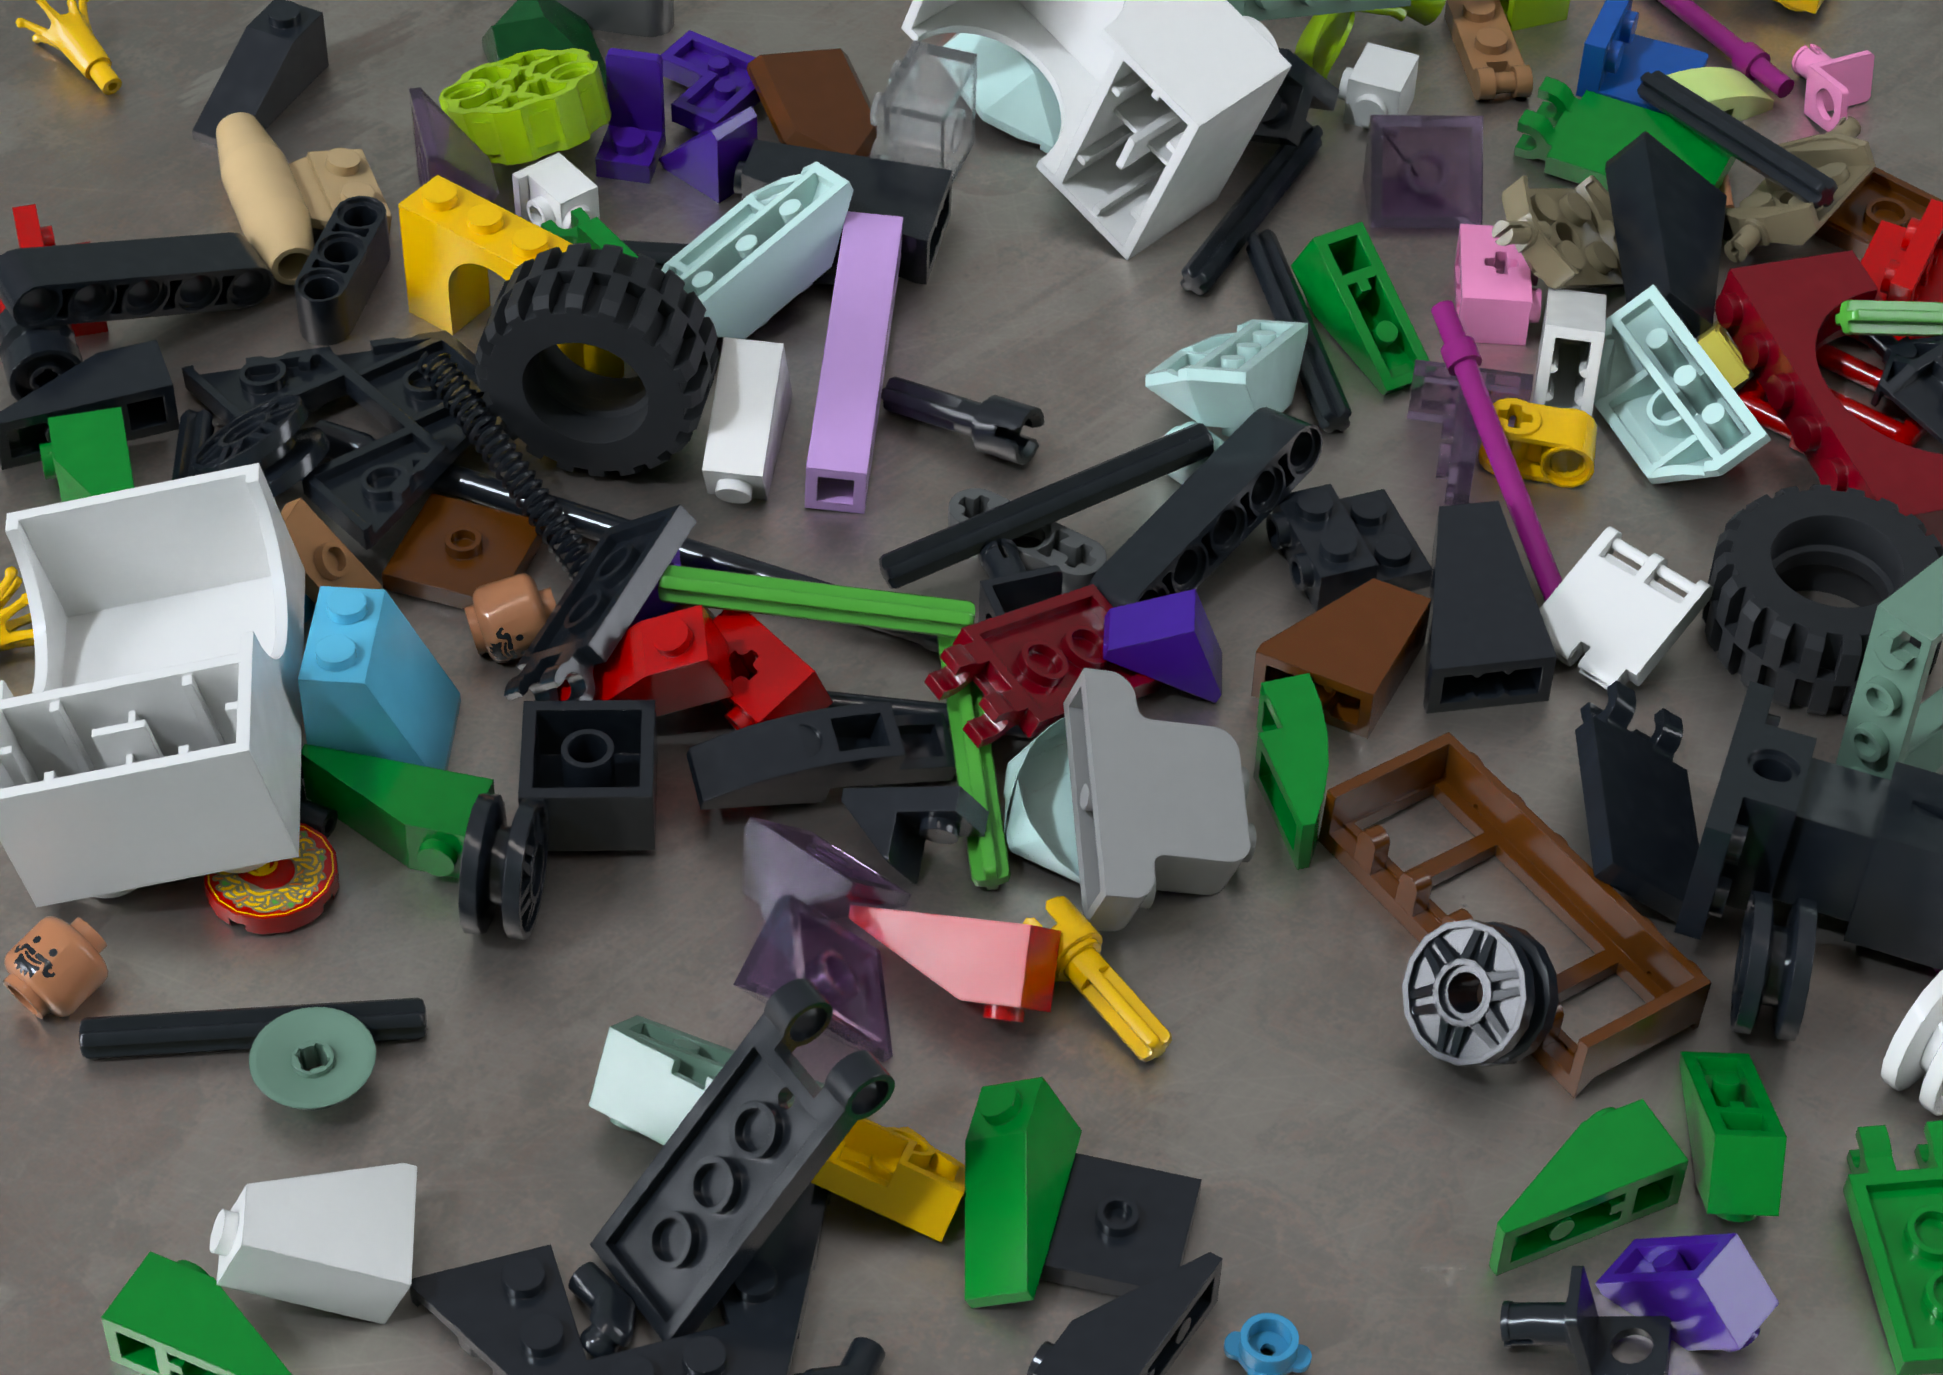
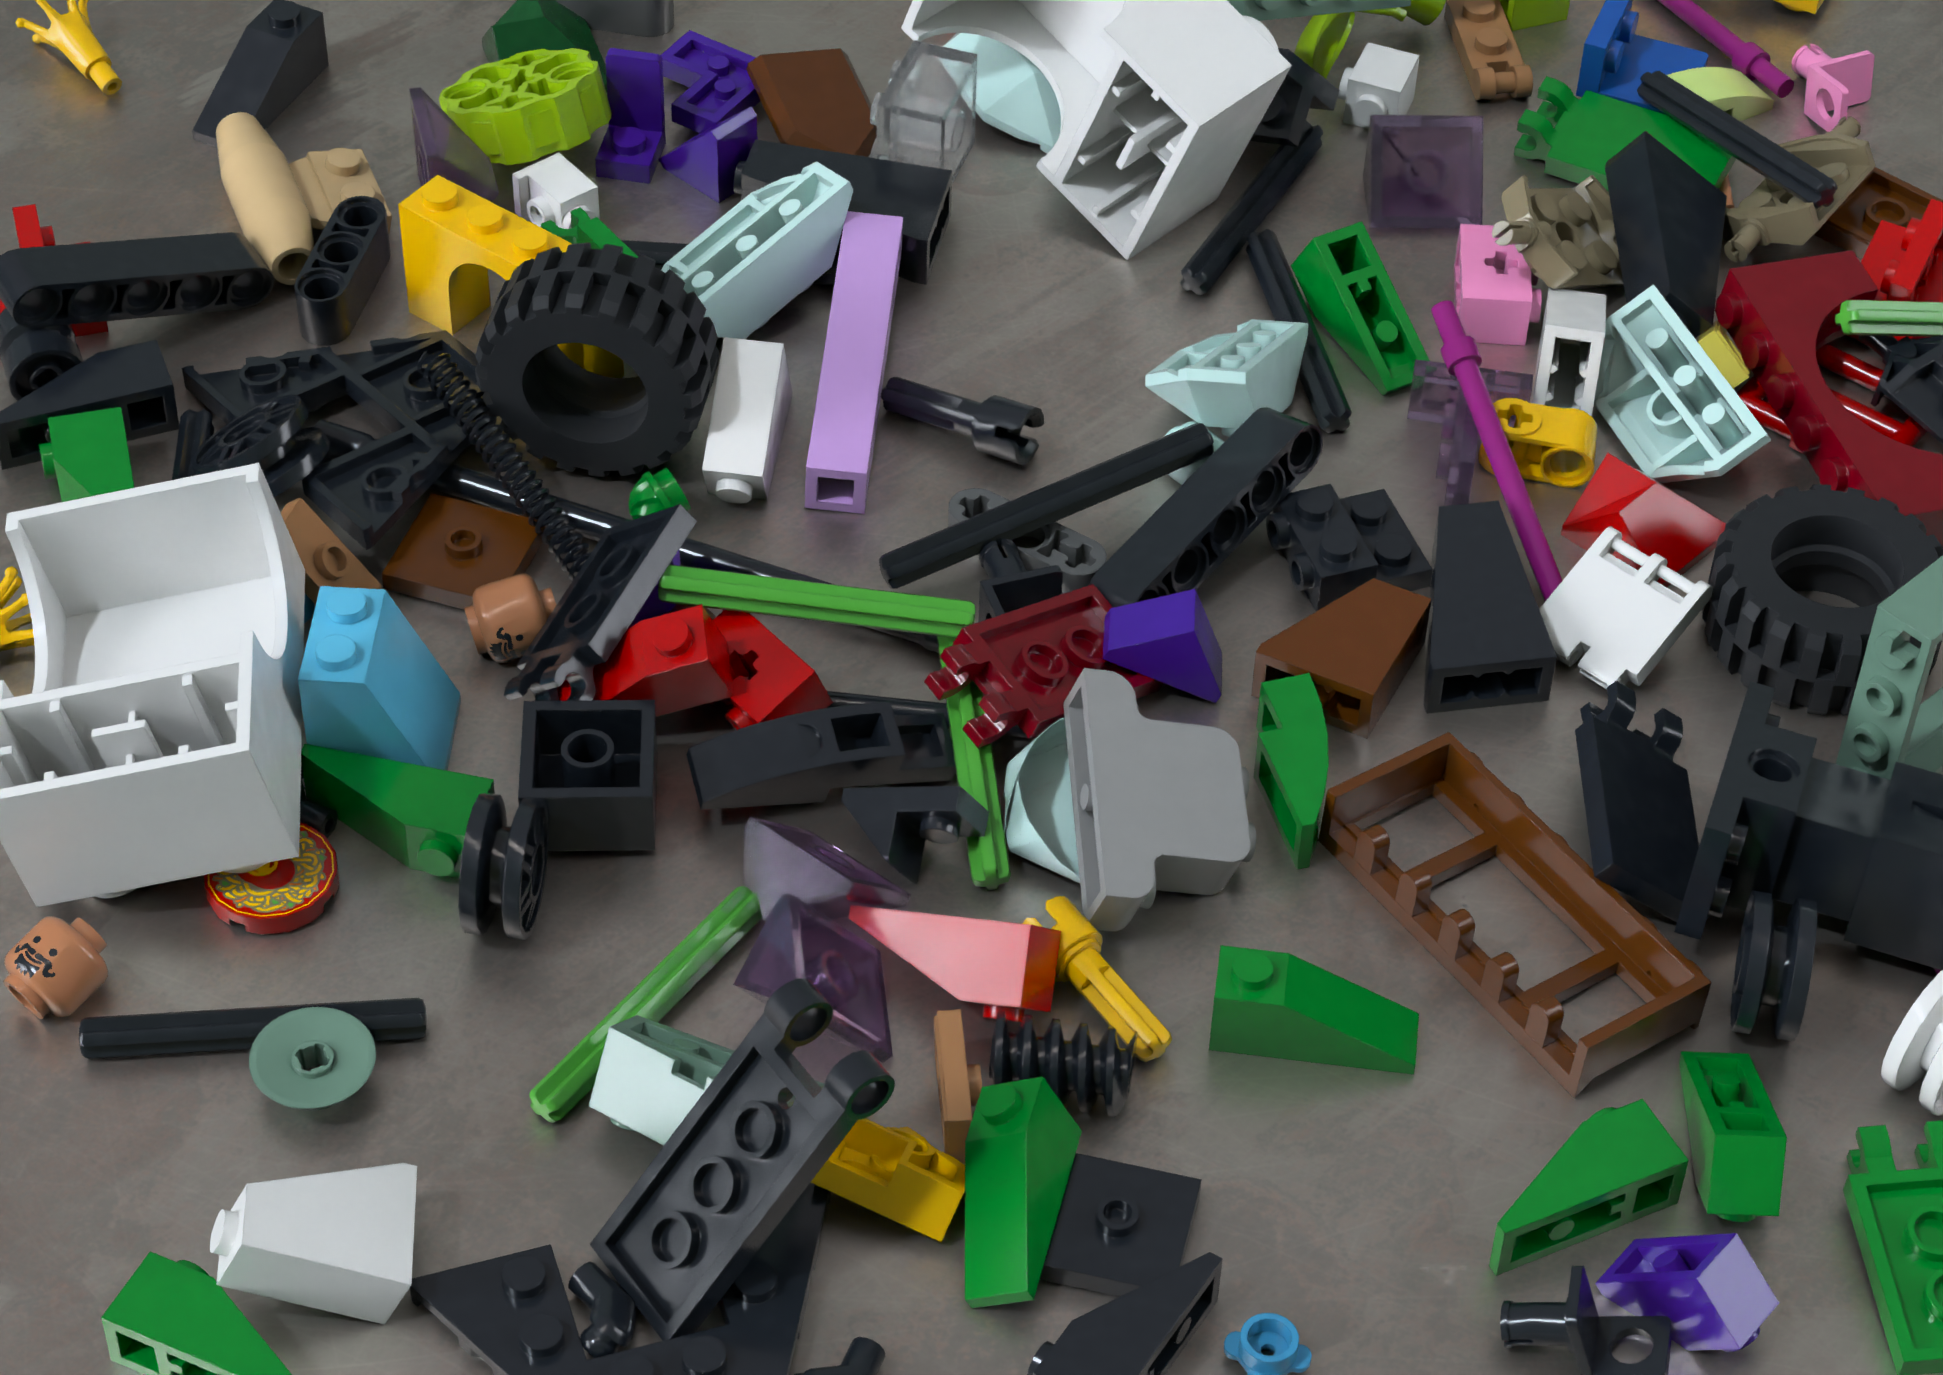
black wheel [1402,920,1559,1066] -> none
none -> bright green axle [529,886,764,1123]
none -> green plate [629,468,691,520]
none -> medium nougat plate [934,1009,982,1164]
none -> black piece [989,1010,1137,1117]
none -> green slope [1209,945,1419,1075]
none -> red slope [1561,453,1726,587]

